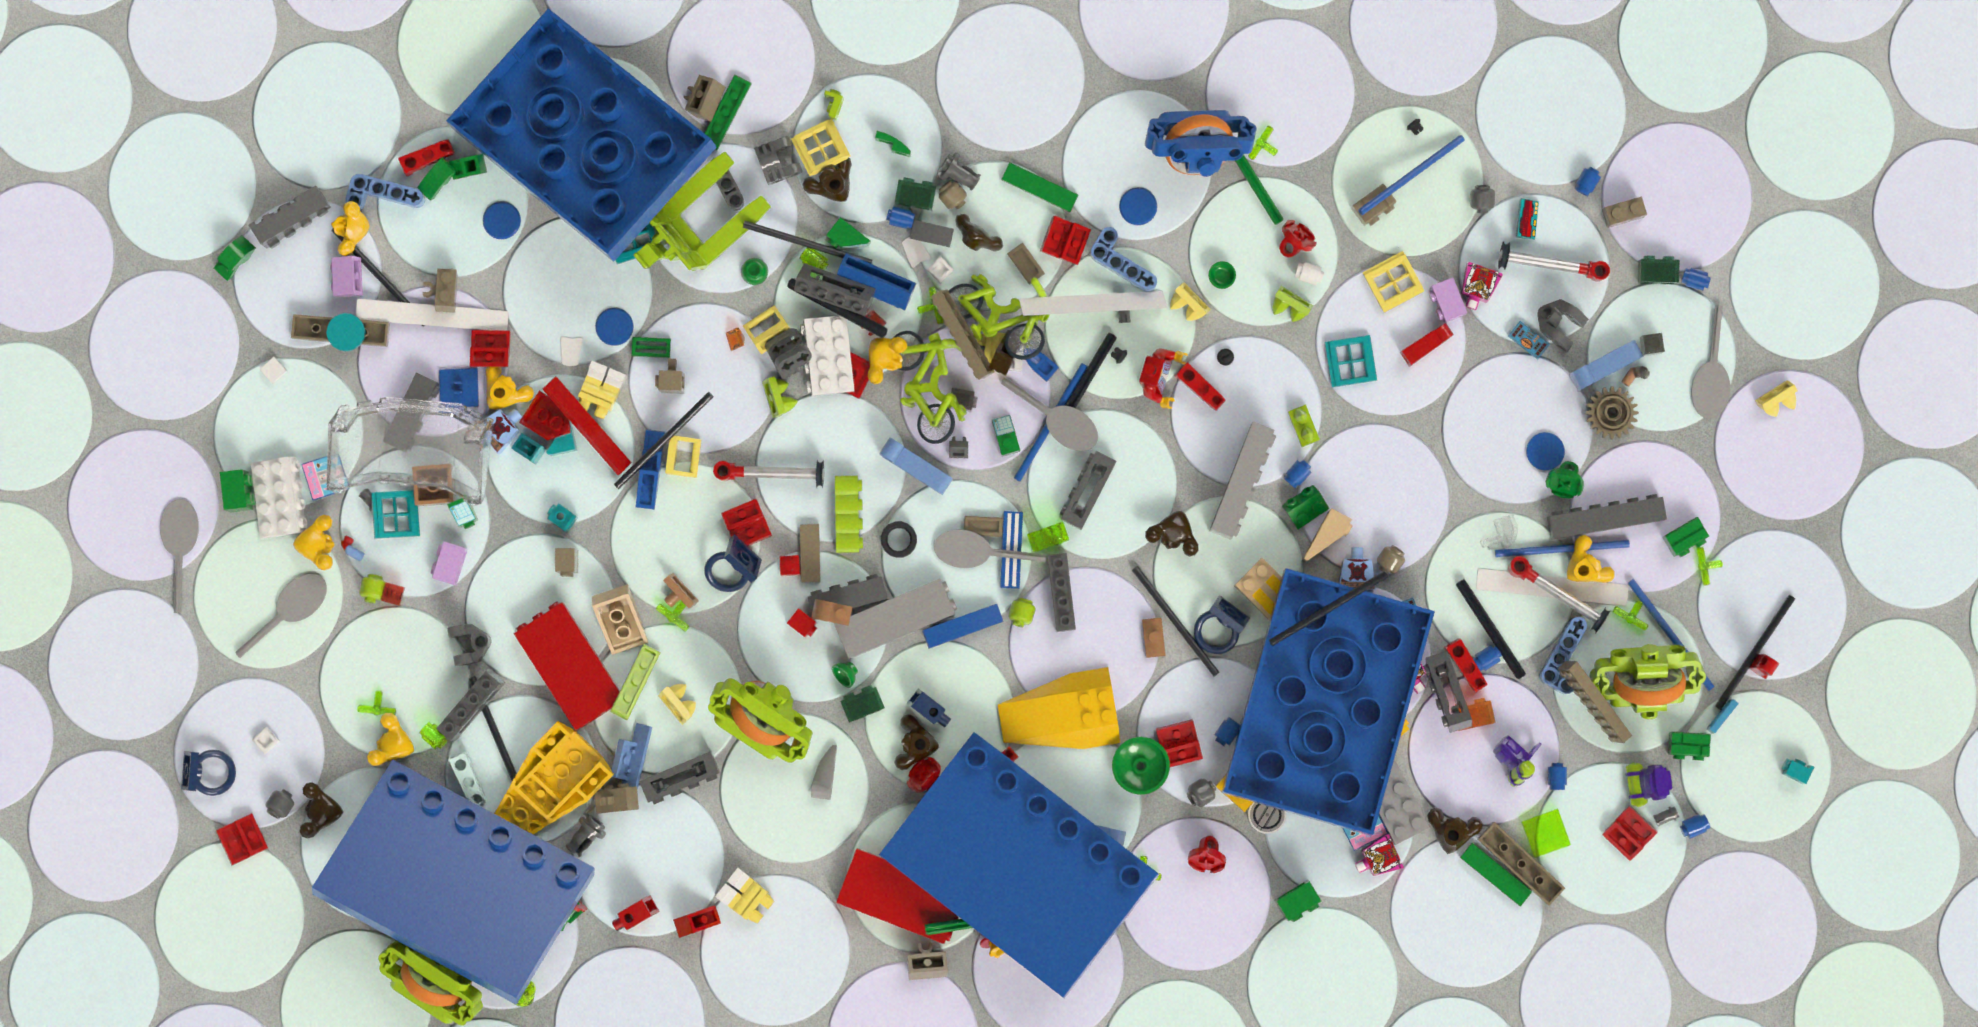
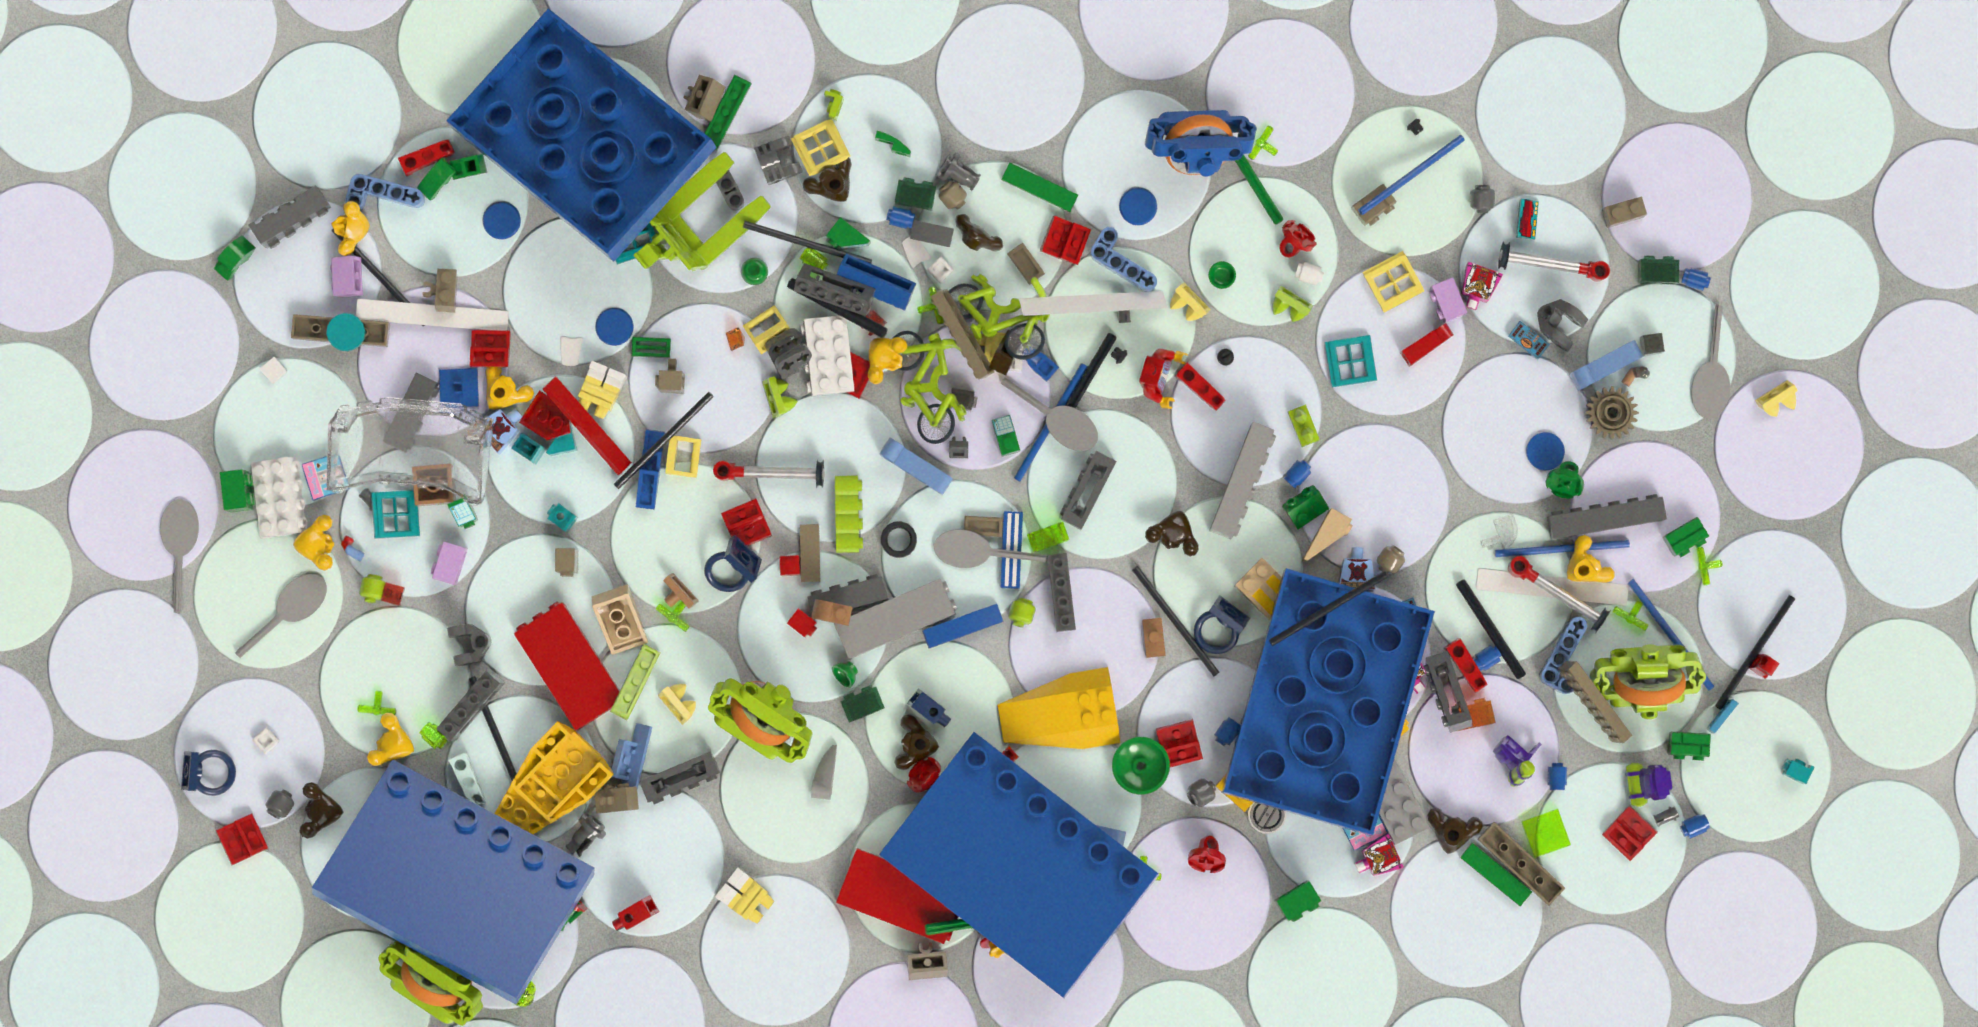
red slope [673,905,721,938] -> none
blue brick [1575,167,1601,197] -> none

